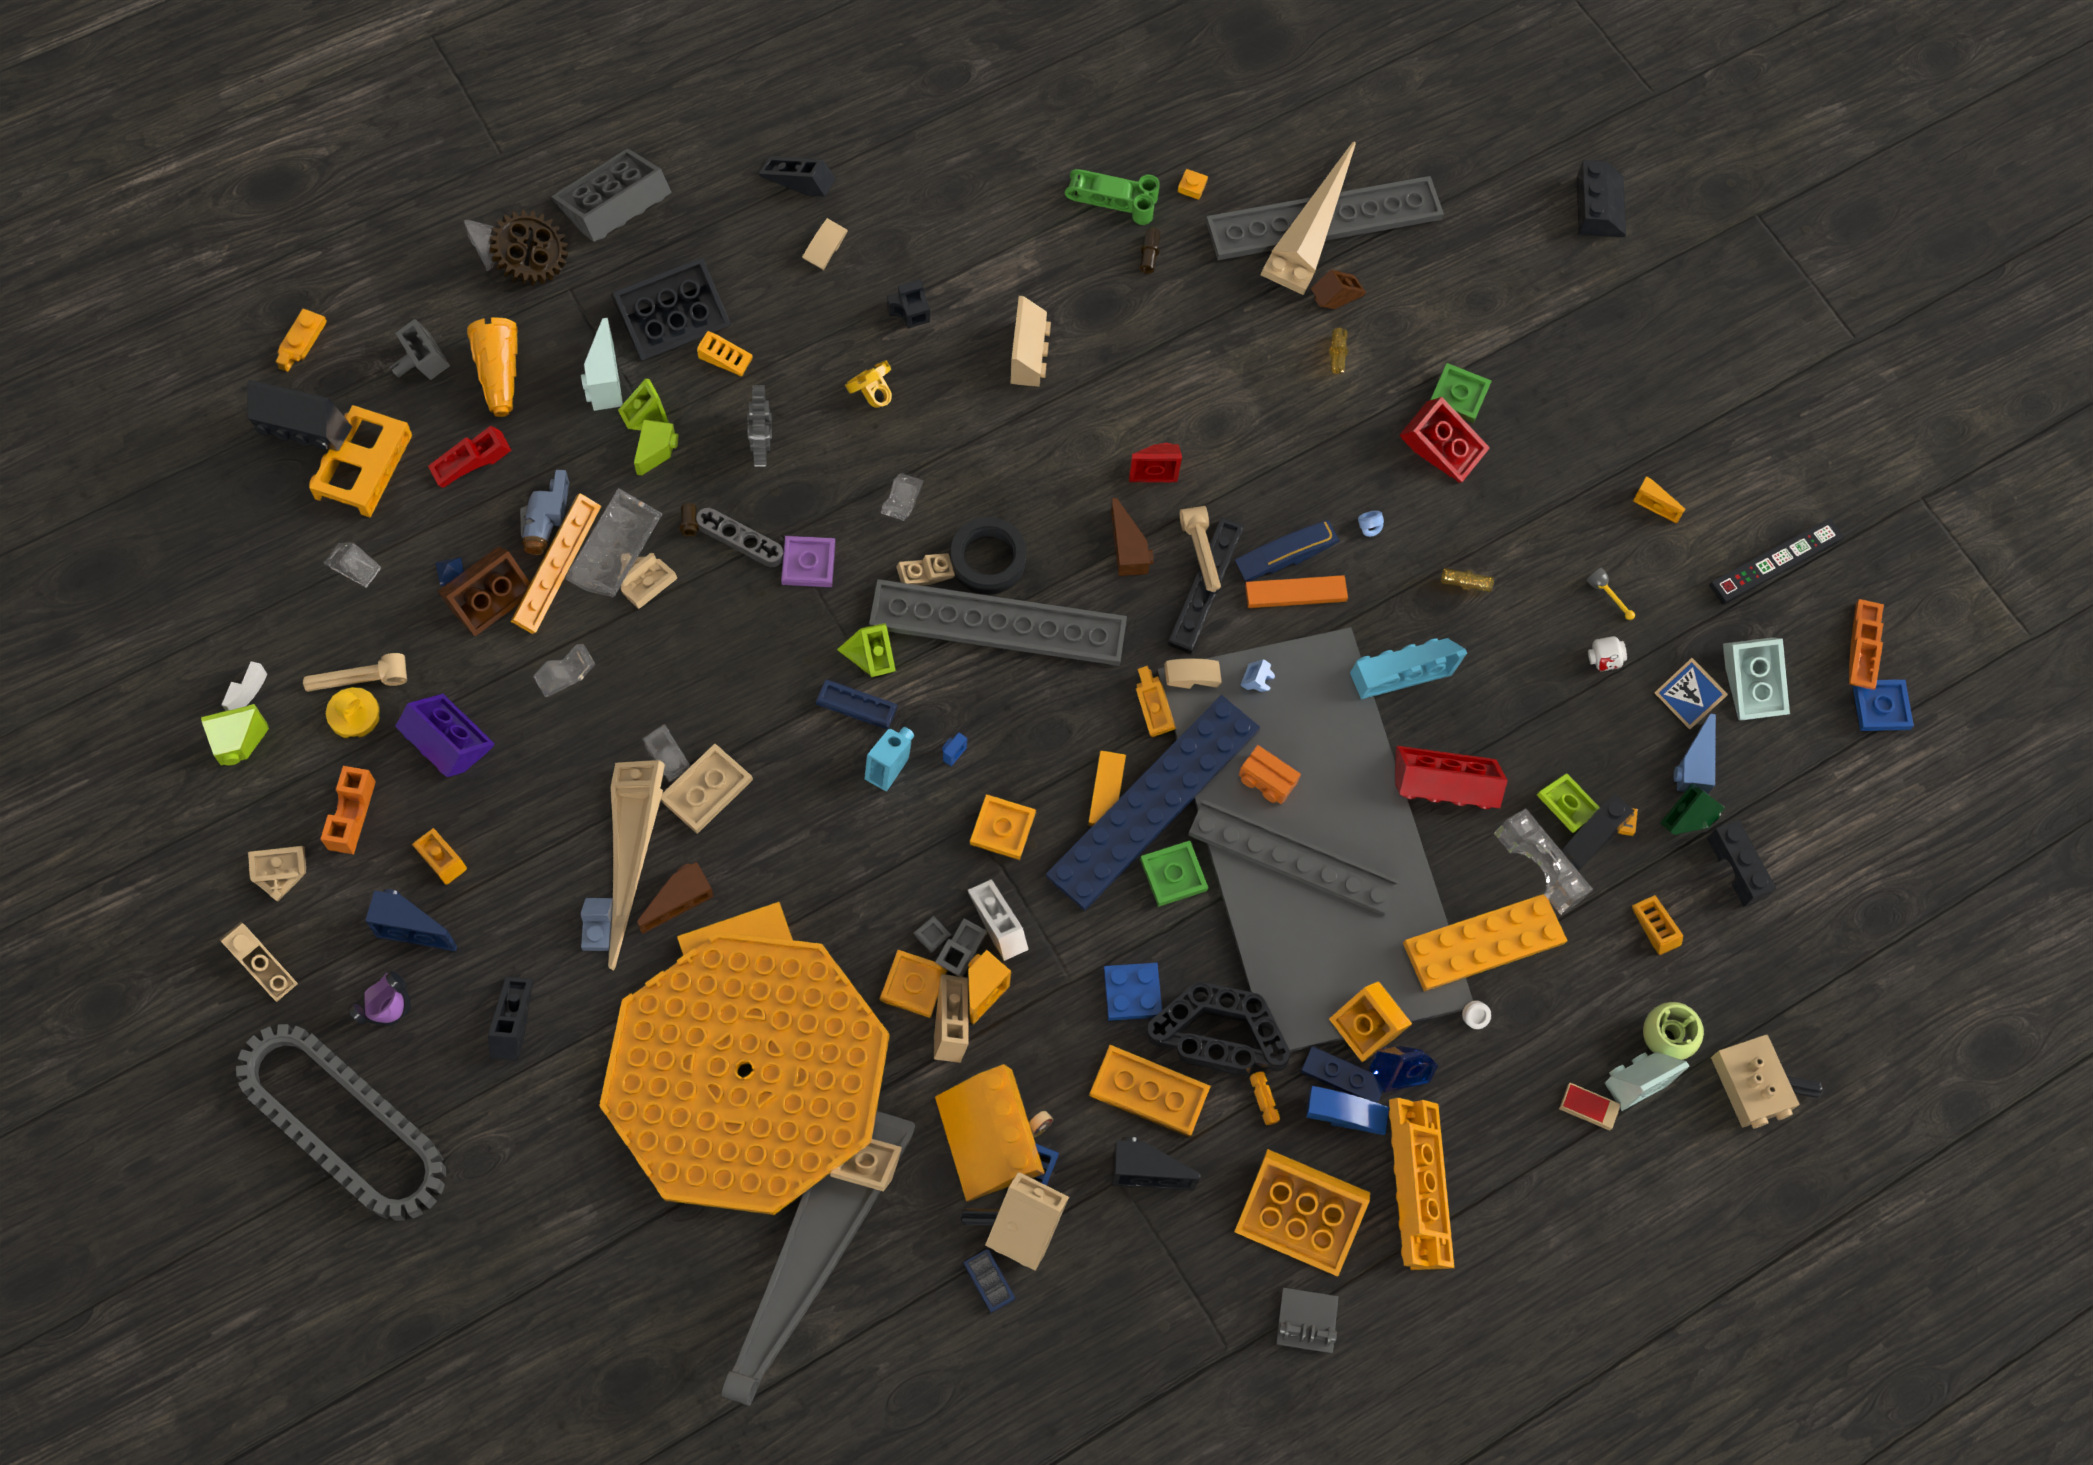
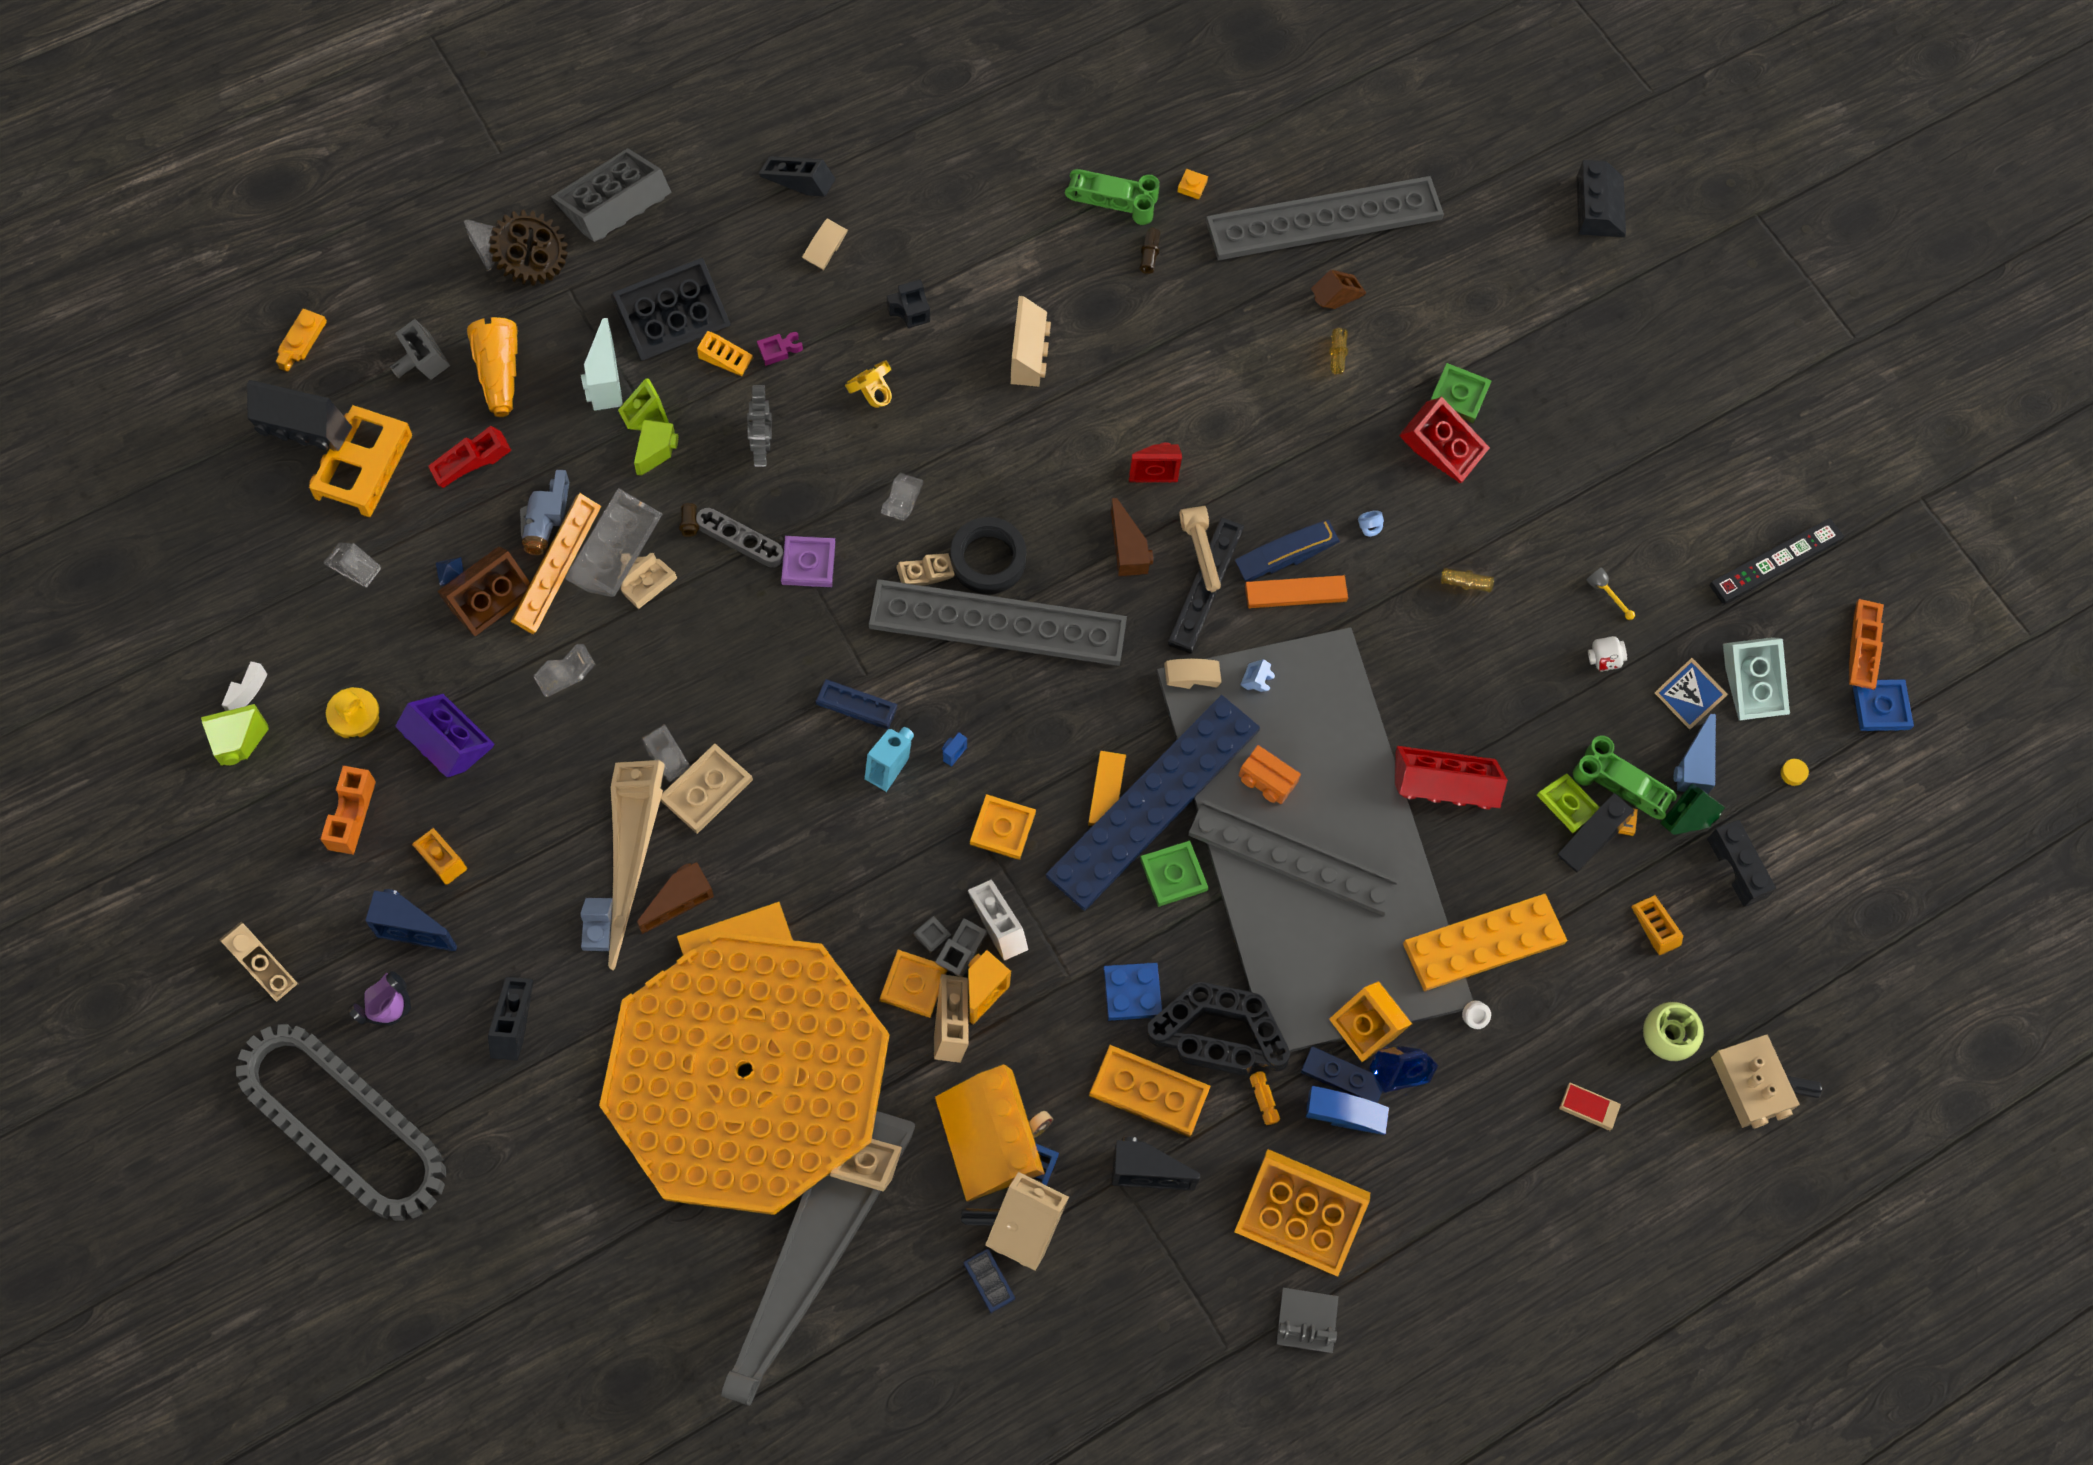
tan slope [248,846,306,901] -> none
tan axle [303,653,407,691] -> none
lime slope [837,623,896,677] -> none
light orange hinge [1136,666,1176,738] -> none
tan plate [1261,141,1355,295] -> none
medium azure wedge [1350,638,1467,699] -> none
light orange slope [1389,1098,1454,1270] -> none
clear arch [1494,809,1593,915] -> none
light aqua slope [1605,1052,1689,1111] -> none
light orange slope [1633,477,1685,523] -> none
none -> magenta plate [757,332,803,366]
none -> bright green piece [1573,736,1677,819]
none -> yellow tile [1781,759,1809,786]

